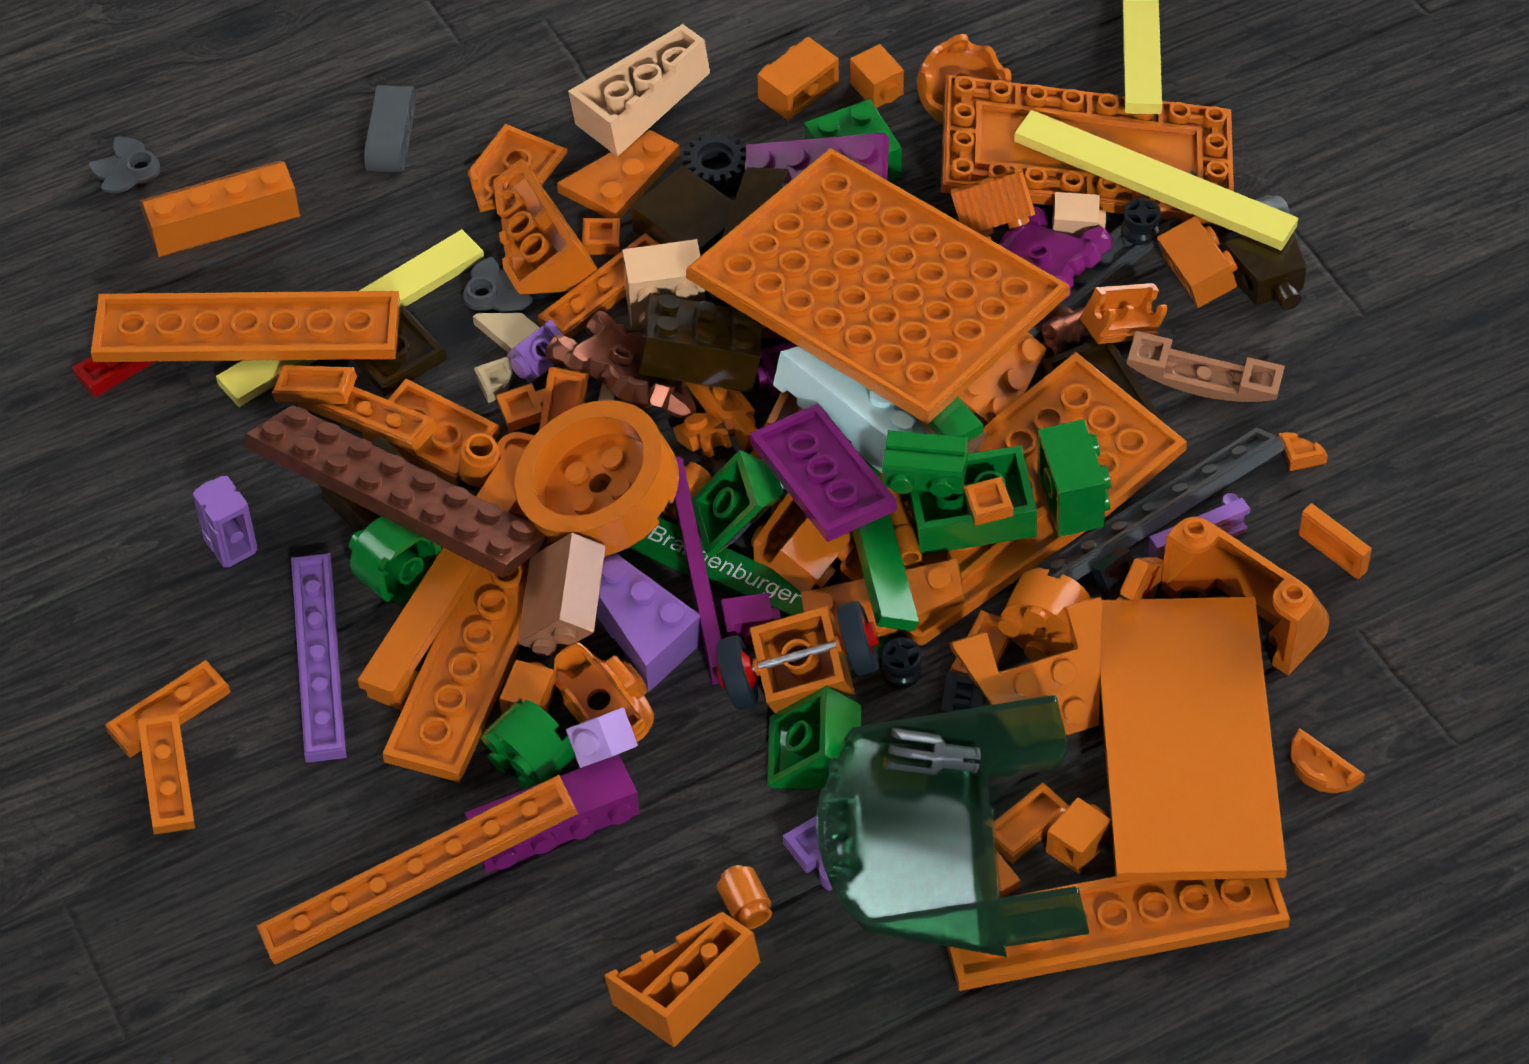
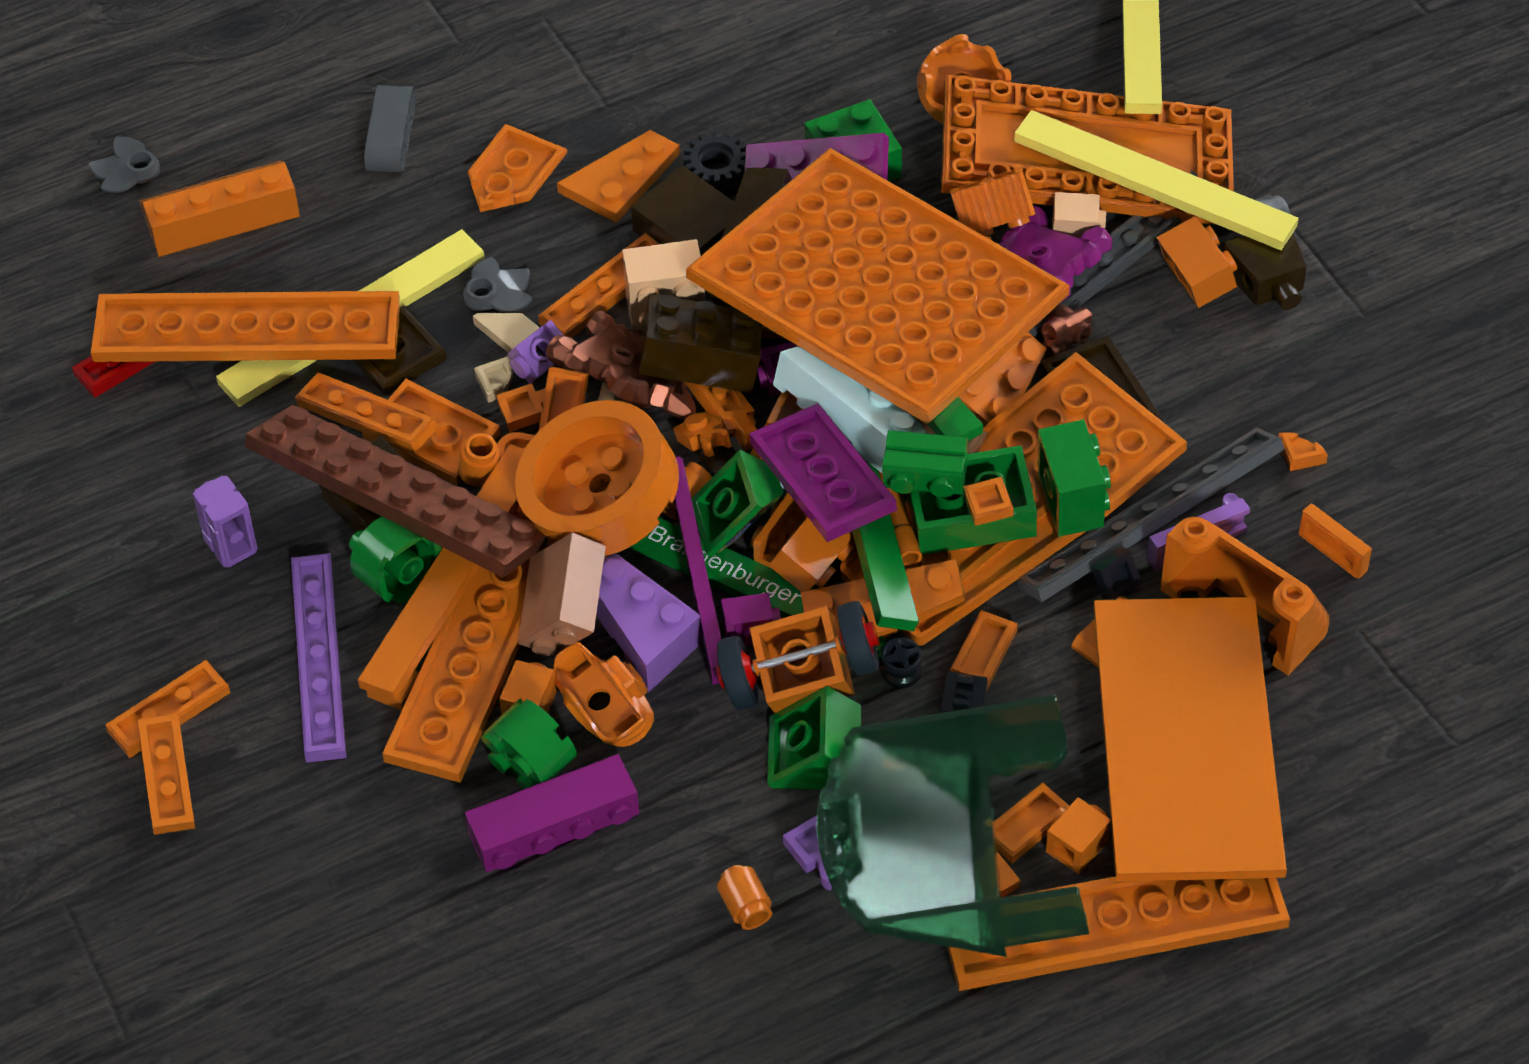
orange tile [257,775,578,965] -> none
orange tile [272,365,357,404] -> none
orange wedge [493,158,598,295] -> none
lavender brick [566,707,638,768] -> none
light nougat wedge [568,24,710,157] -> none
orange tile [582,218,621,255] -> none
orange wedge [604,912,761,1047] -> none
orange brick [757,37,839,121] -> none
orange brick [850,44,904,108] -> none
dark grey arm [886,728,981,775] -> none
orange wing [949,597,1102,749] -> none
orange brick [997,568,1091,661] -> none
orange hinge [1079,283,1167,344] -> none
orange tile [1120,557,1164,600] -> none
black wheel [1122,198,1161,245] -> none
nougat slope [1127,331,1285,402] -> none
orange tile [1290,728,1365,793] -> none

